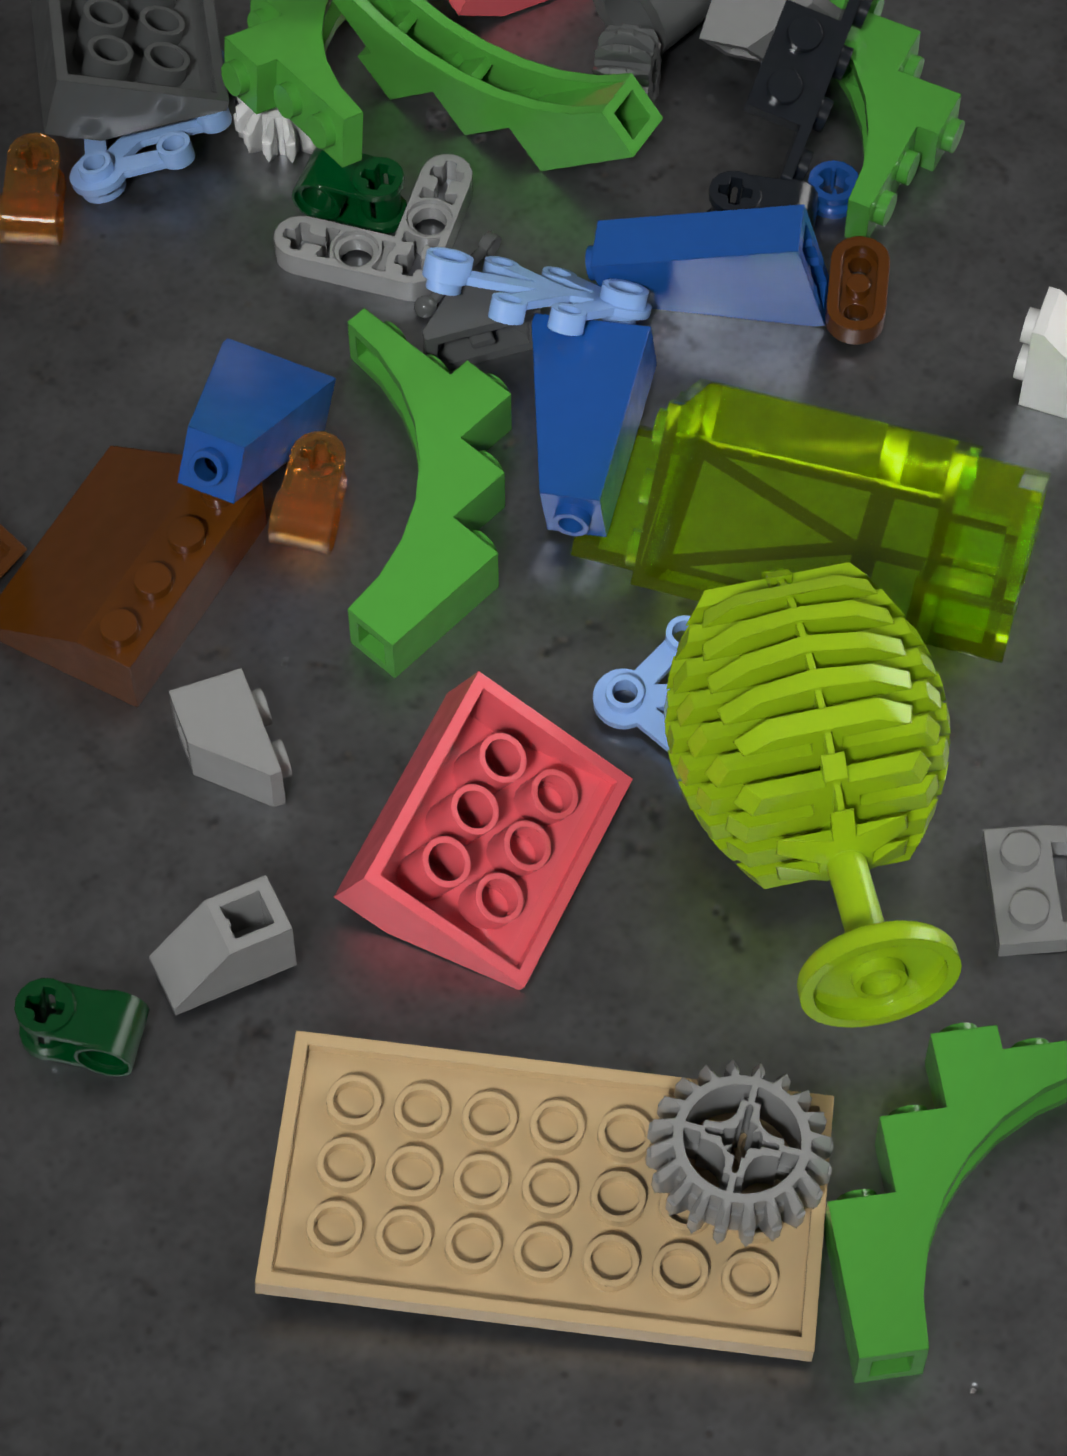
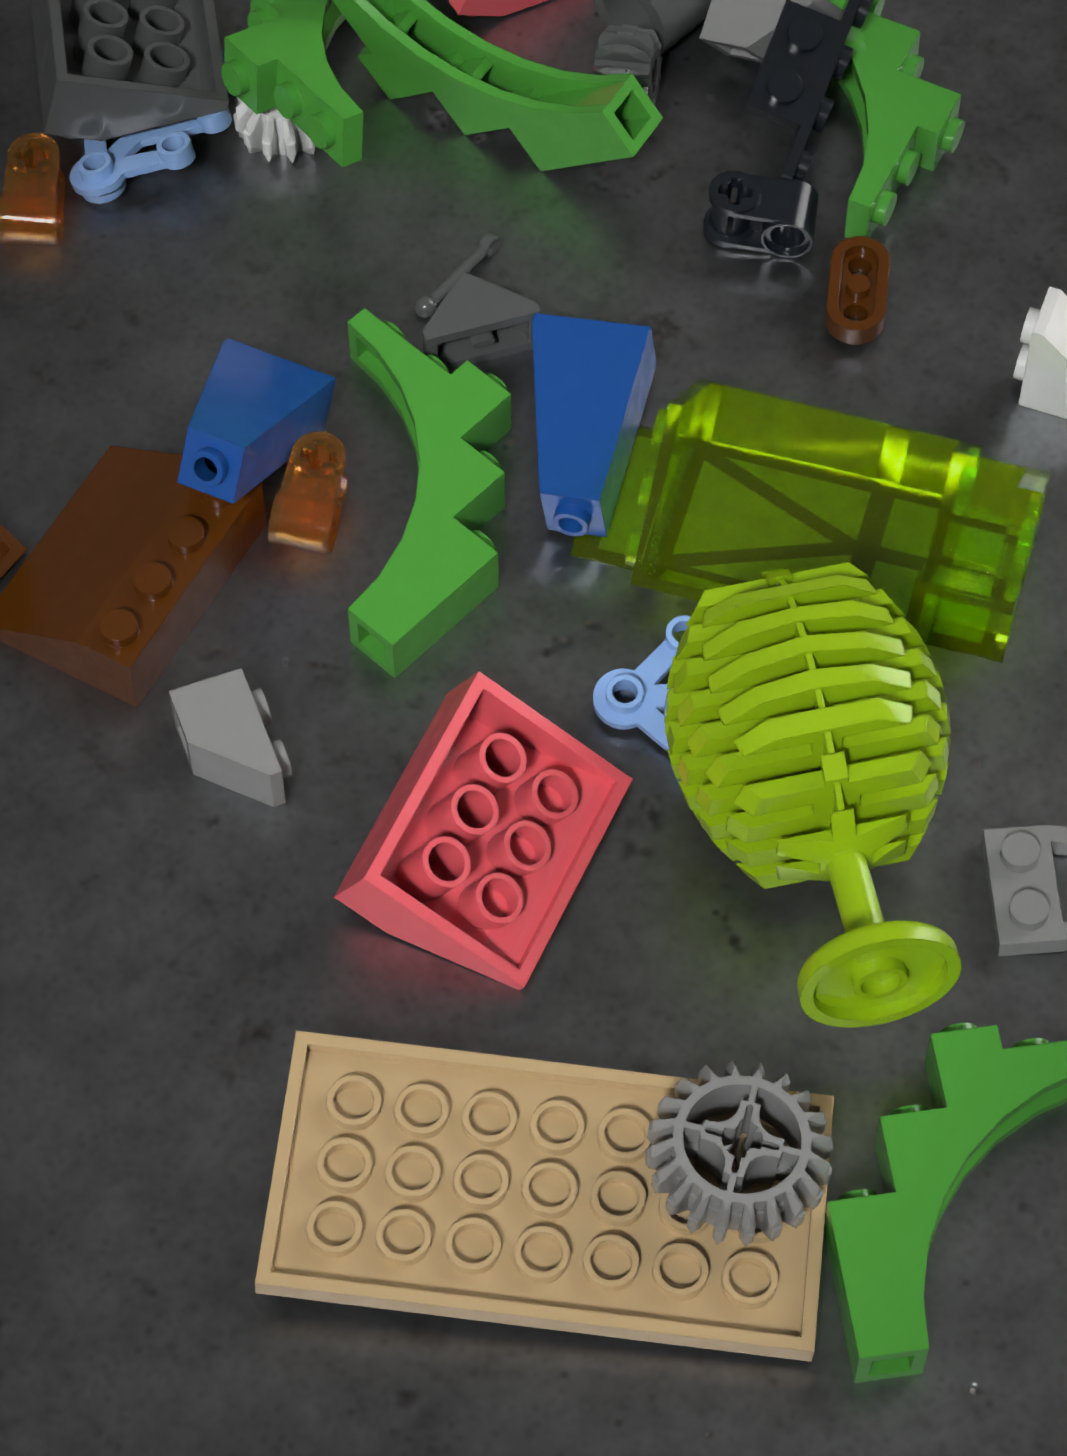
dark green piece [14,978,150,1077] -> none
light grey slope [149,875,297,1016] -> none
light grey beam [274,154,473,301] -> none
dark green piece [292,147,407,234] -> none
light blue plant [422,247,652,336] -> none
blue slope [585,204,829,327] -> none
blue bush [808,160,859,219] -> none

